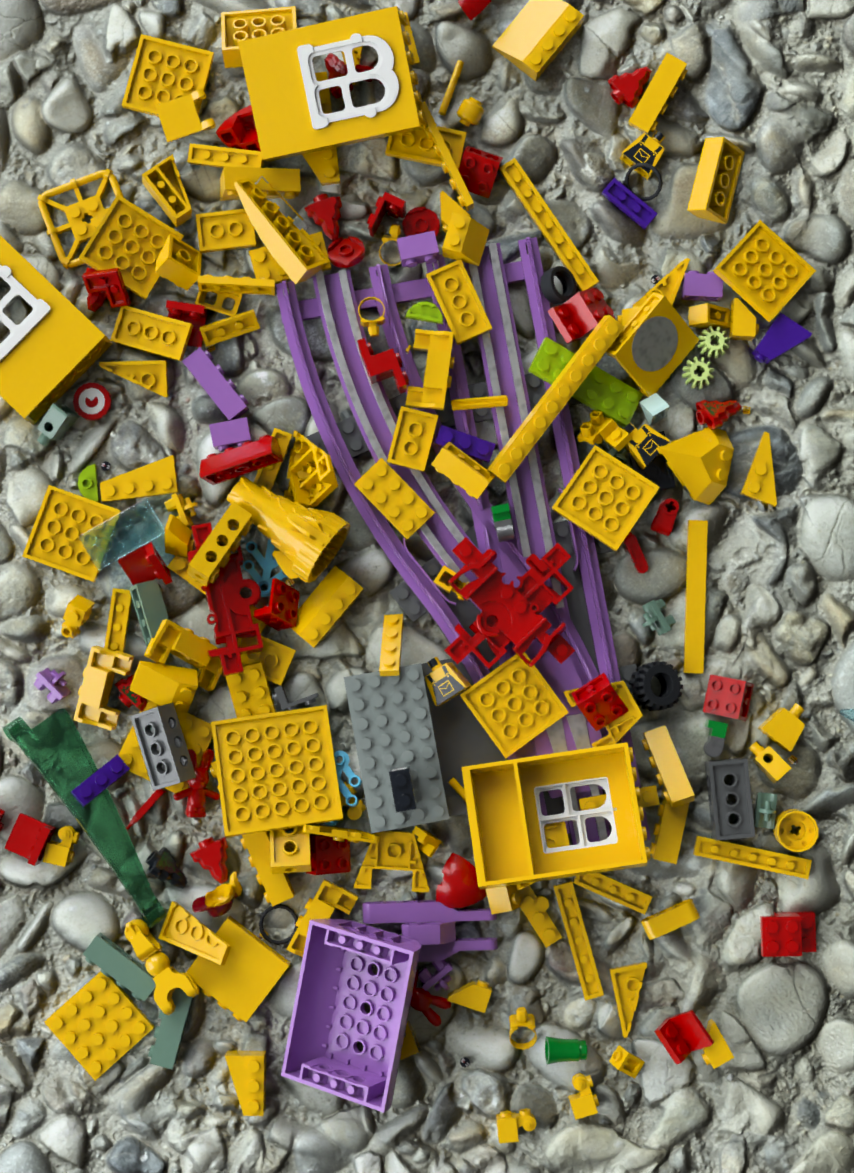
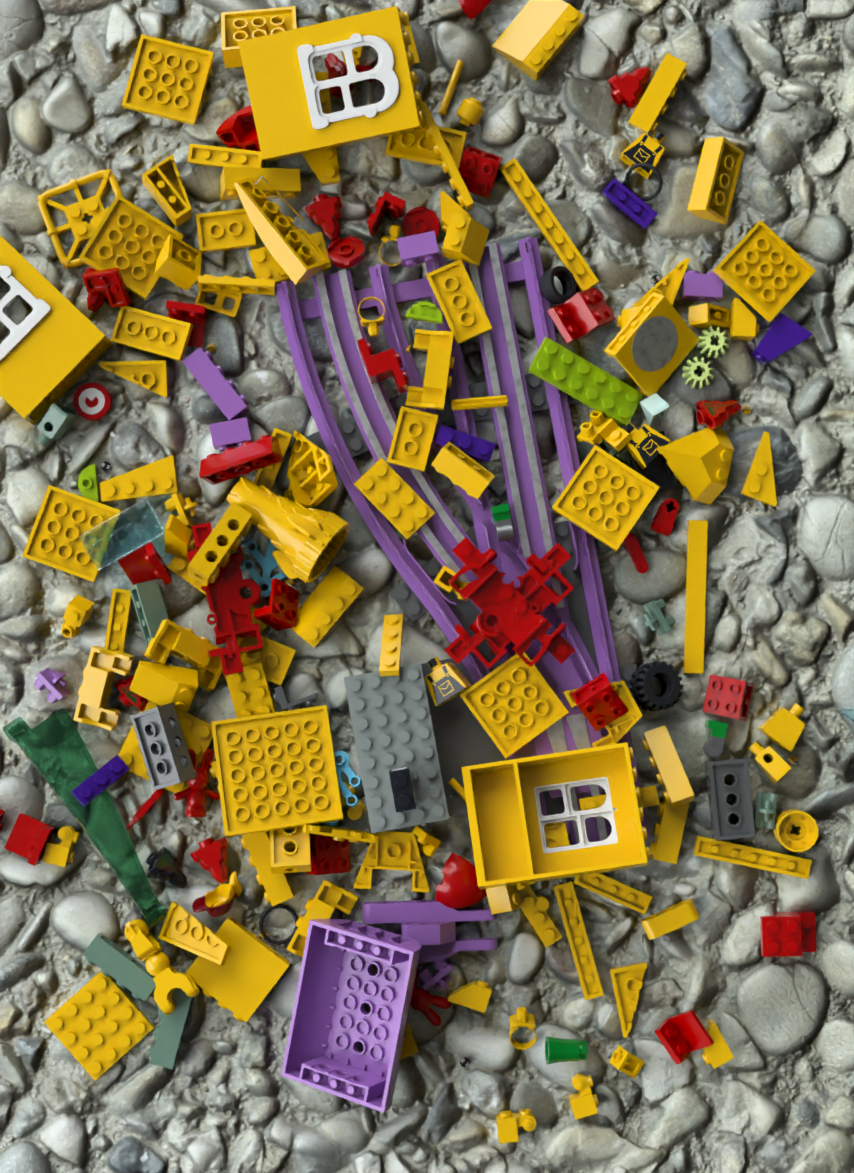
yellow flag [155,89,216,143] -> none
yellow plate [199,309,260,347] -> none
yellow wedge [225,1050,266,1116] -> none
yellow brick [487,315,625,483] -> none

